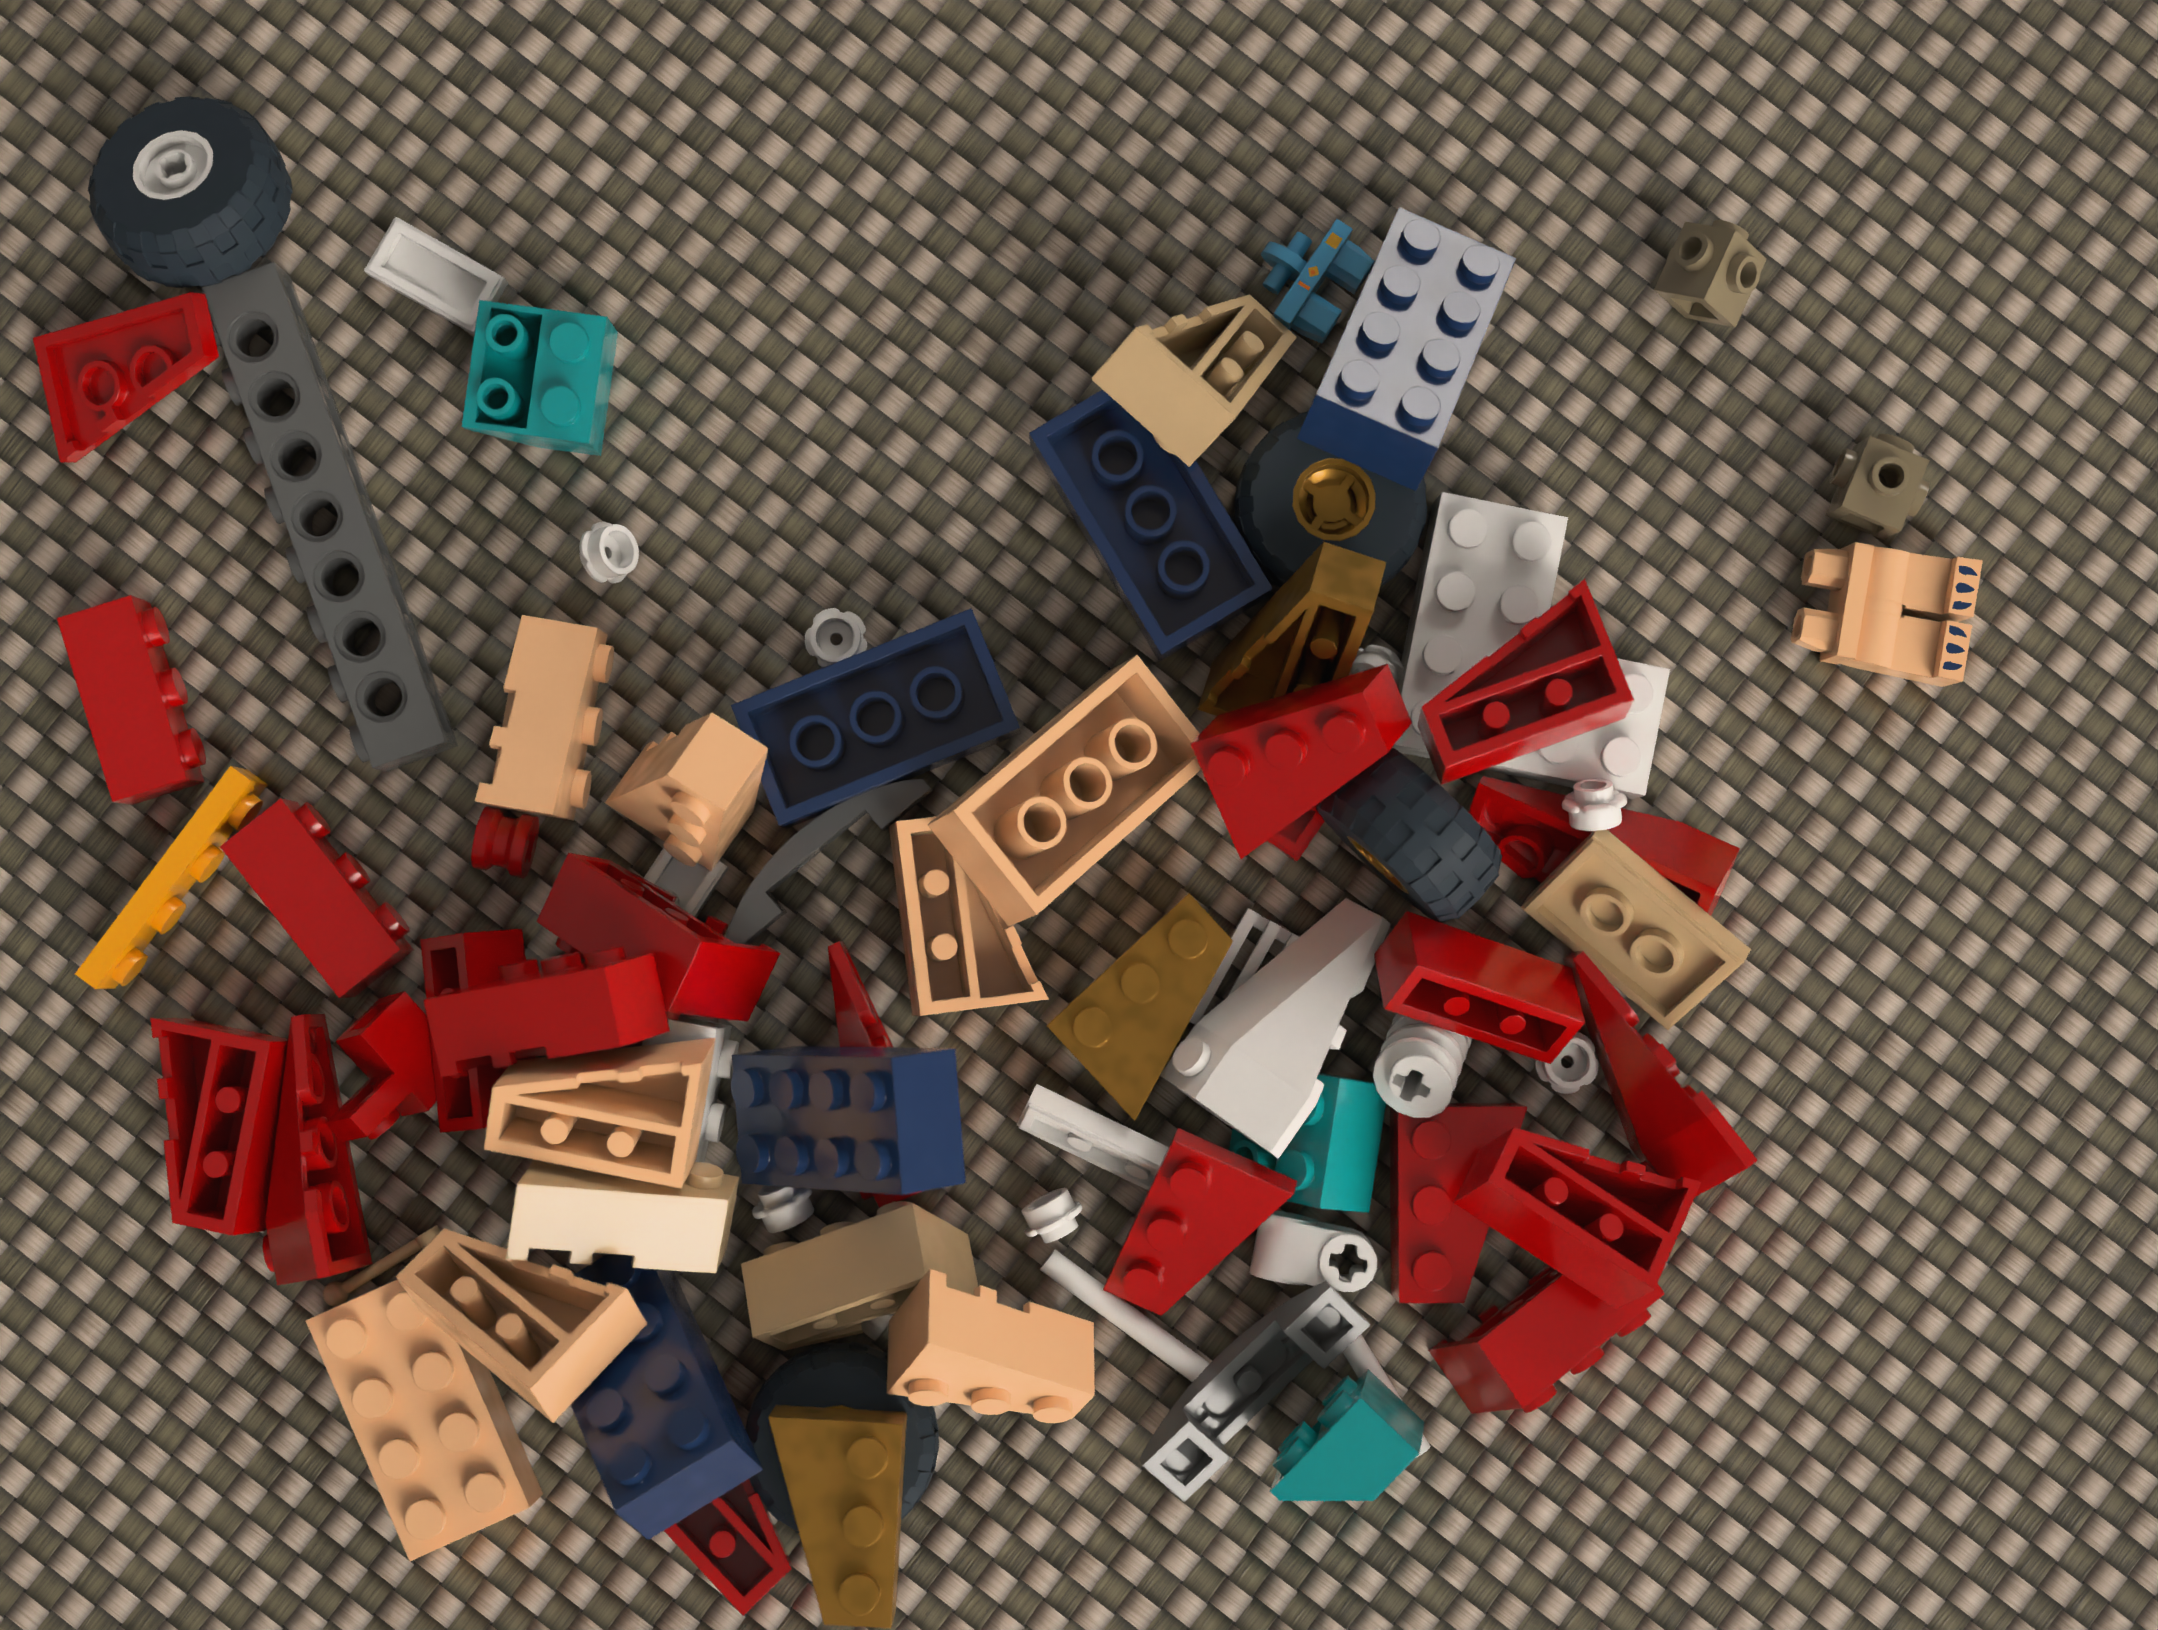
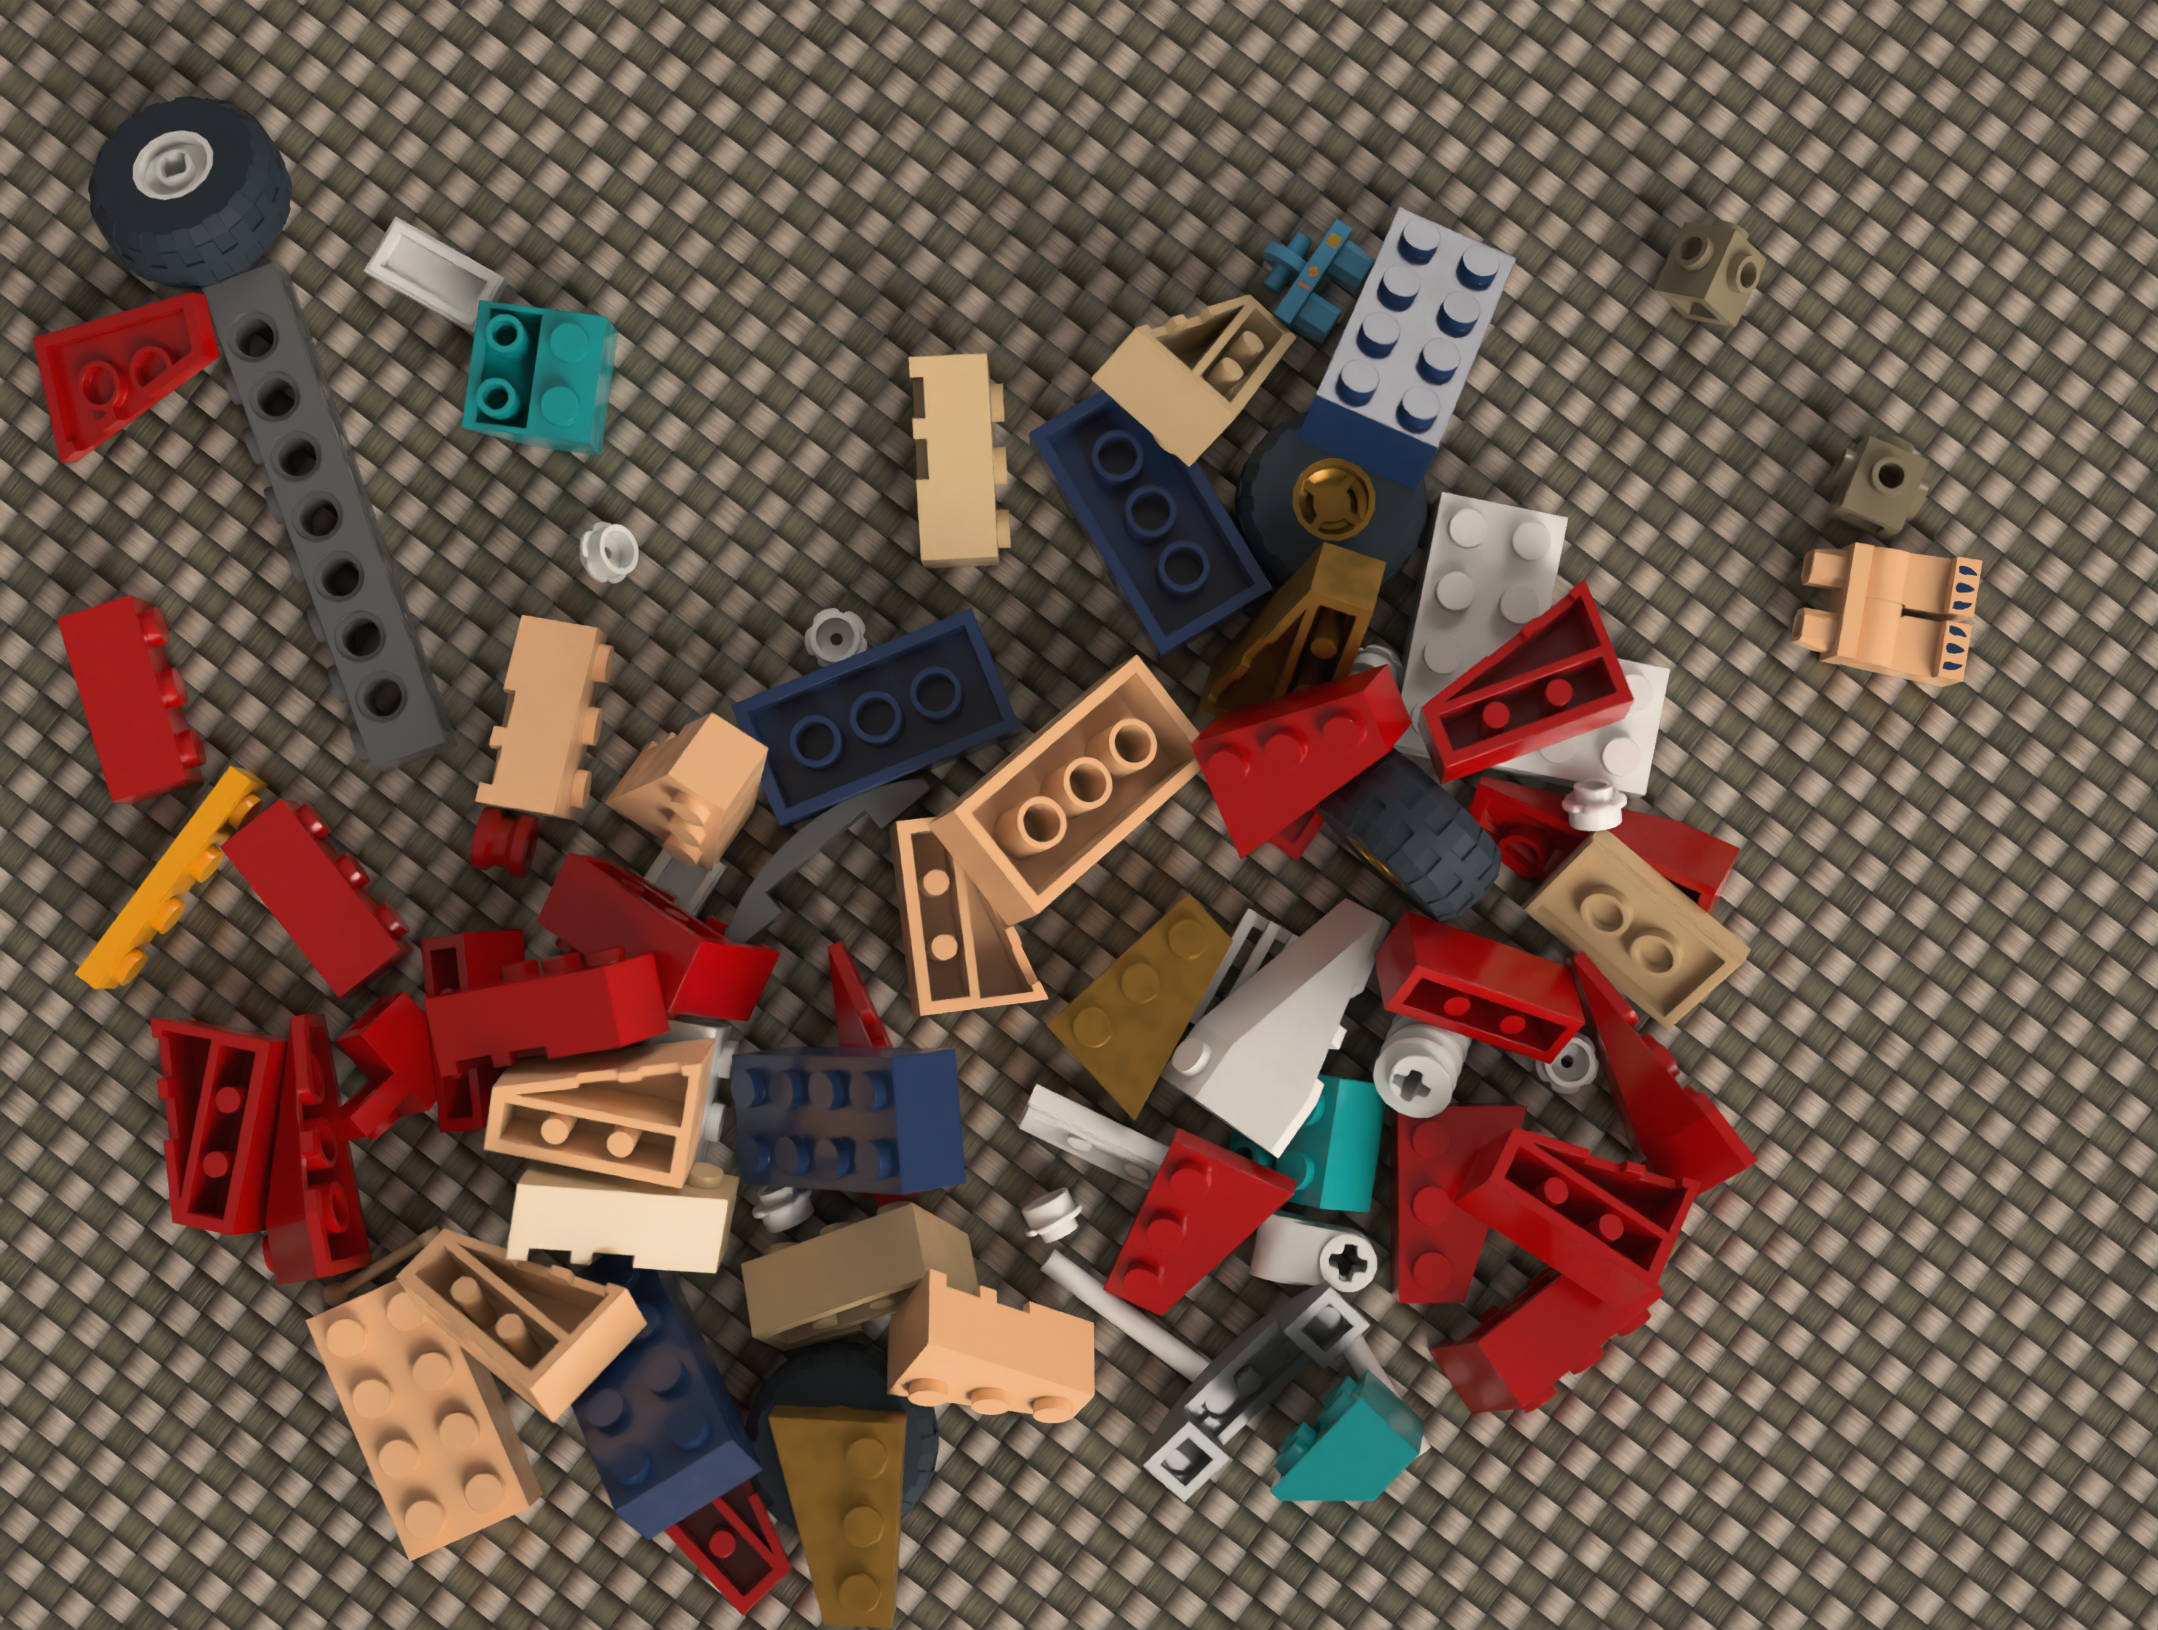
none -> tan wedge [908,353,1011,569]

